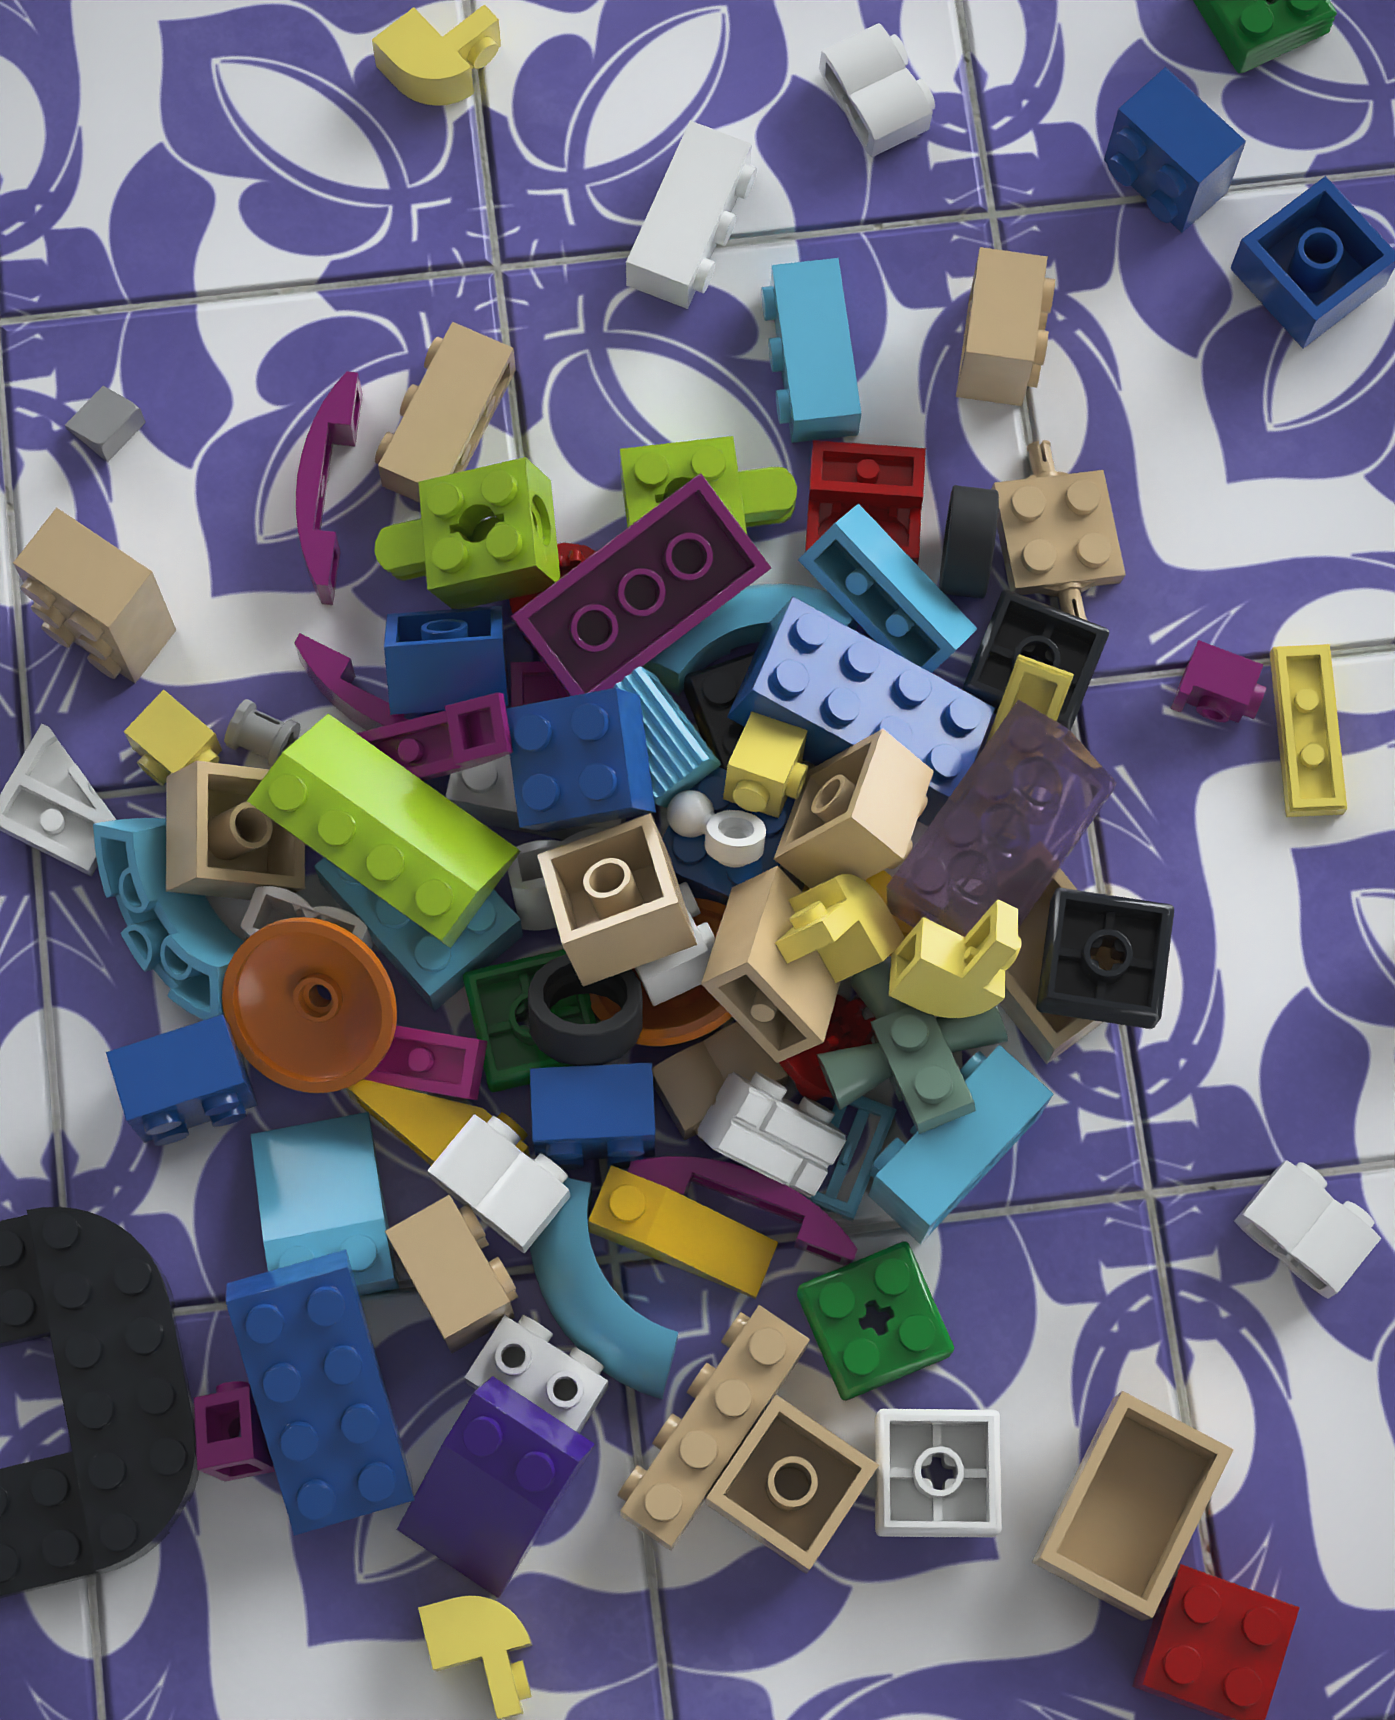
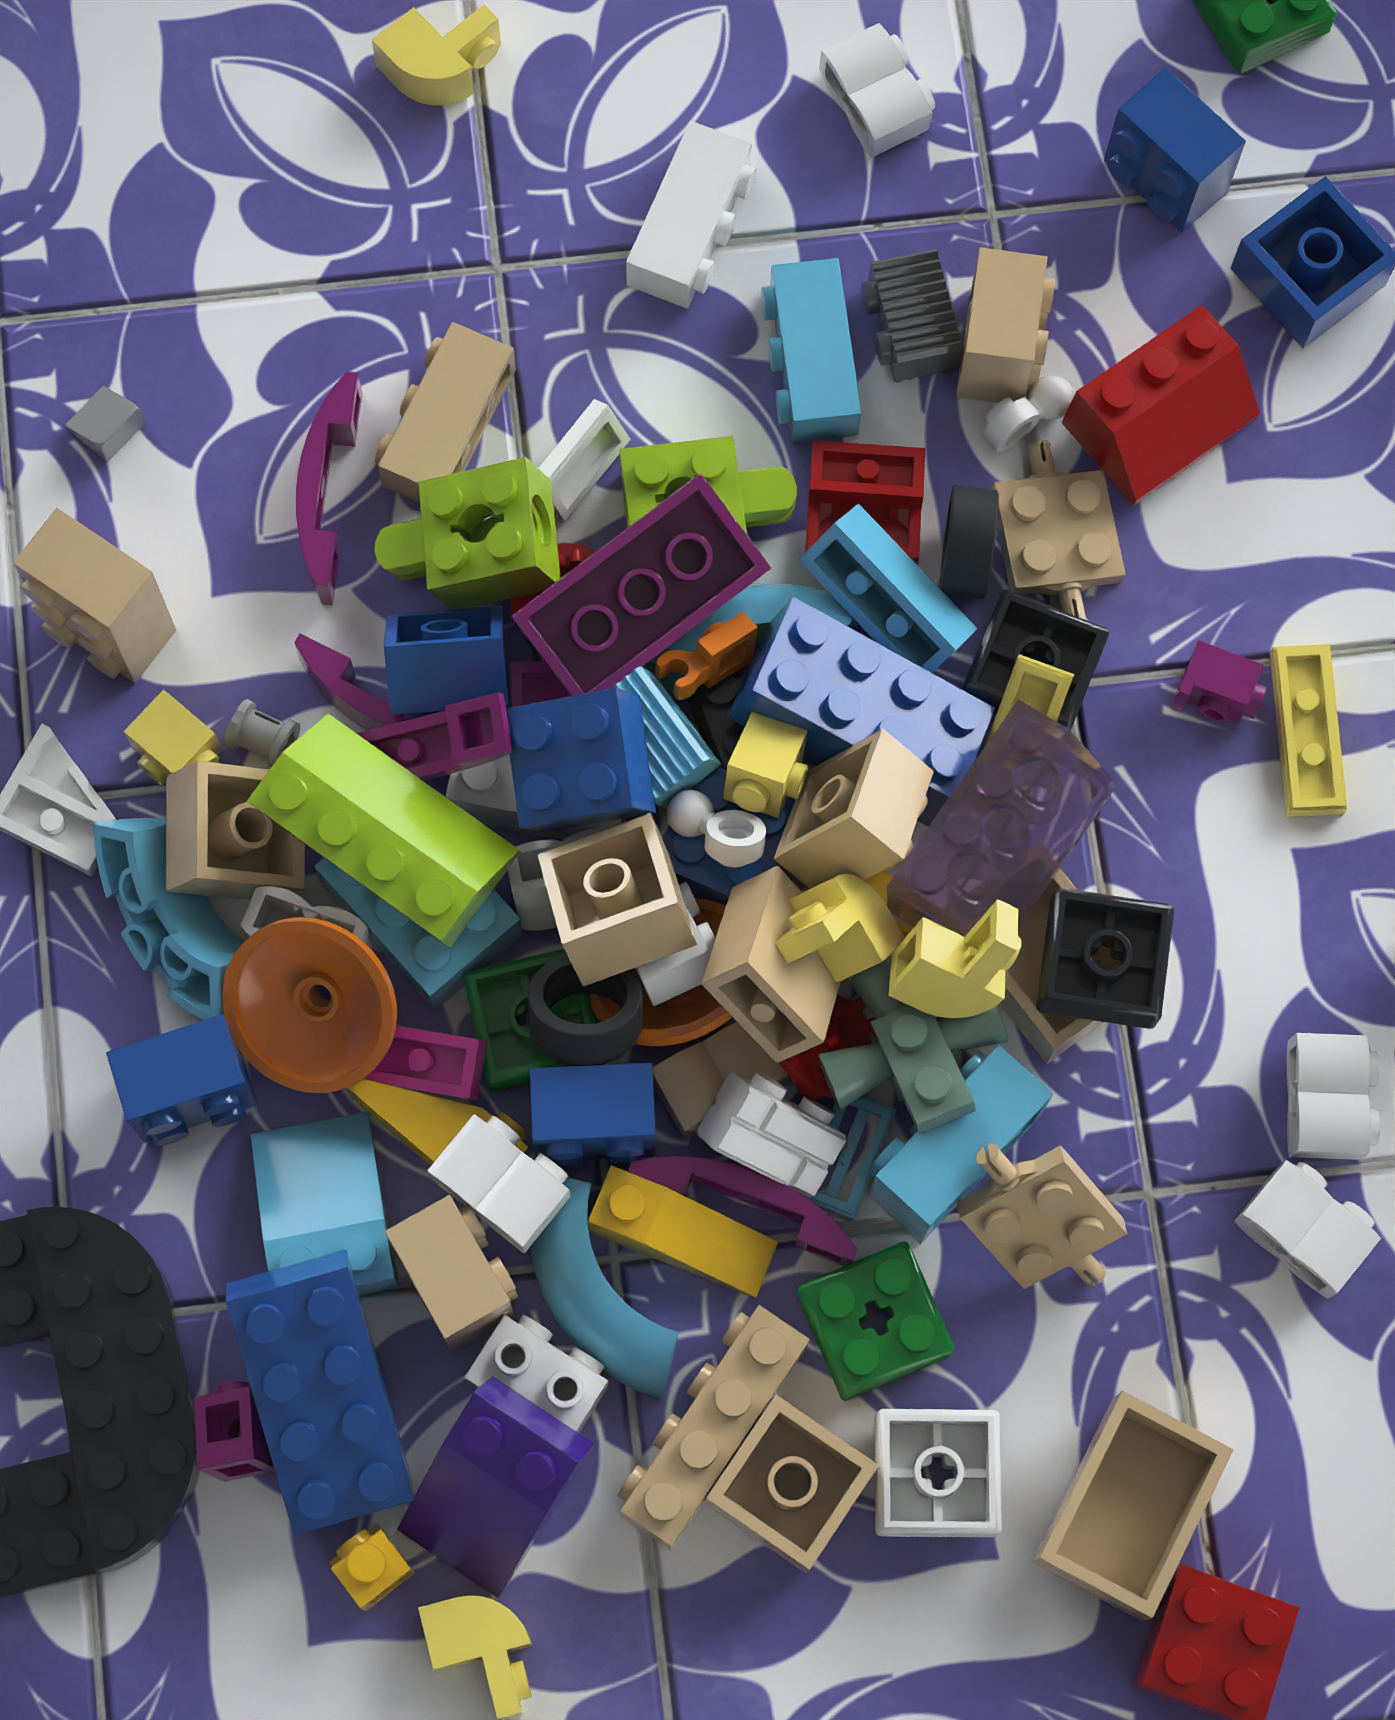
none -> yellow brick [329,1524,416,1612]
none -> white tile [538,399,631,524]
none -> orange plate [655,612,758,700]
none -> dark grey brick [861,249,963,382]
none -> tan plate [957,1143,1127,1289]
none -> white plate [983,375,1074,453]
none -> red slope [1061,305,1260,506]
none -> white brick [1287,1033,1380,1160]

